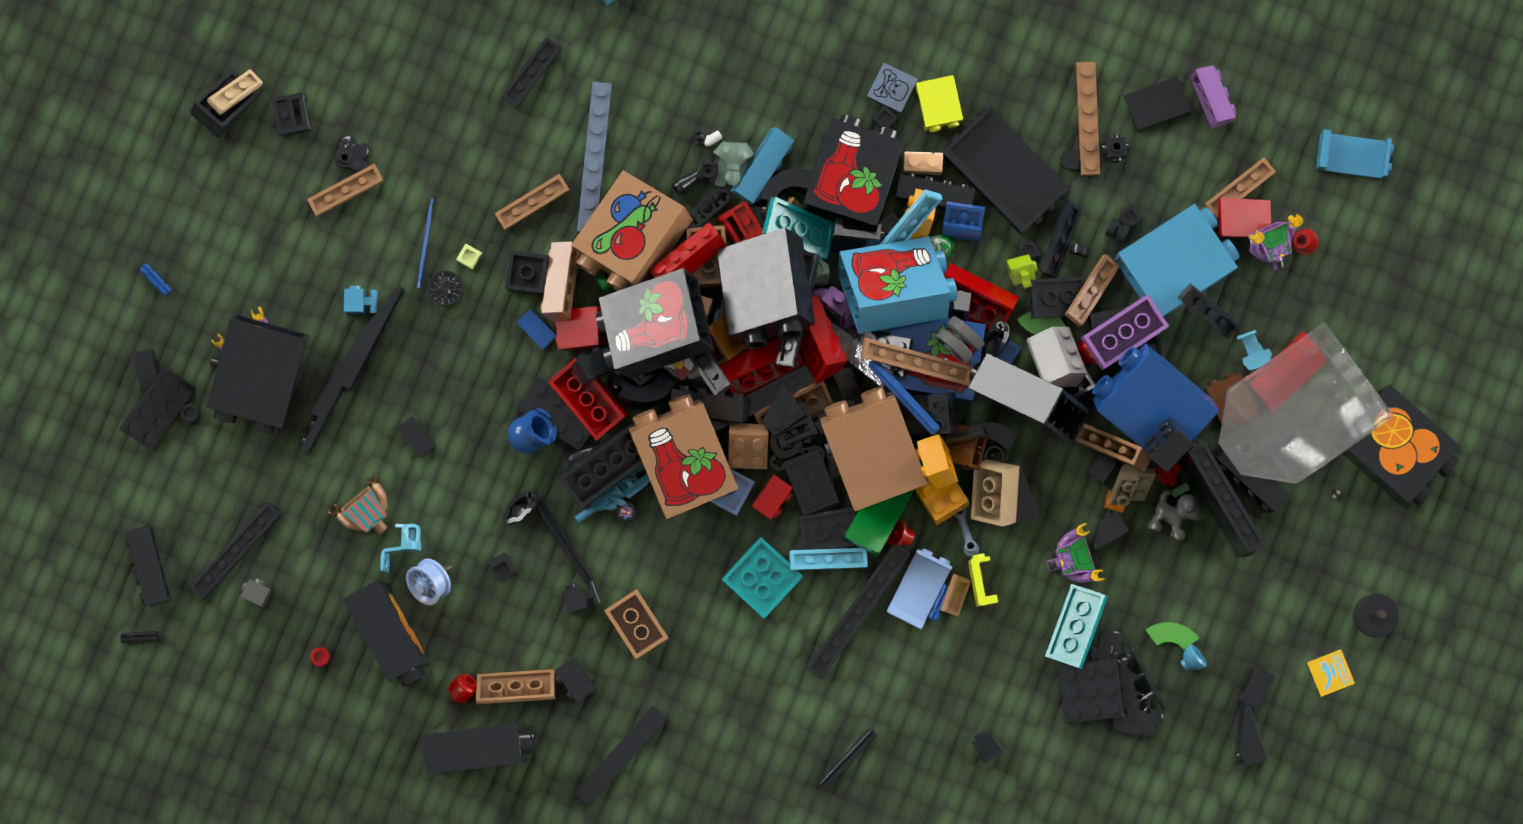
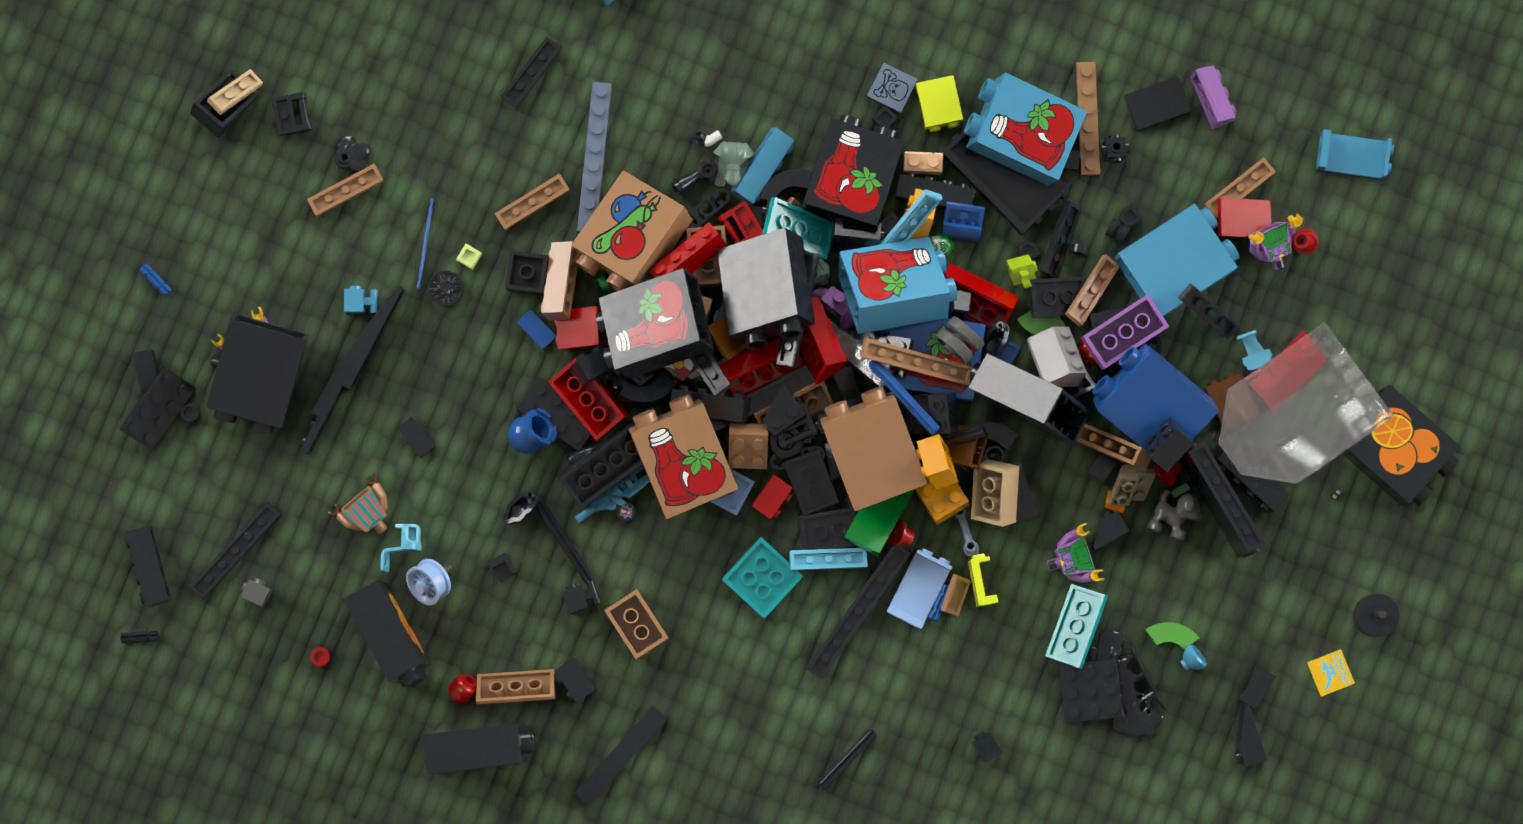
none -> dark azure brick [964,72,1087,186]

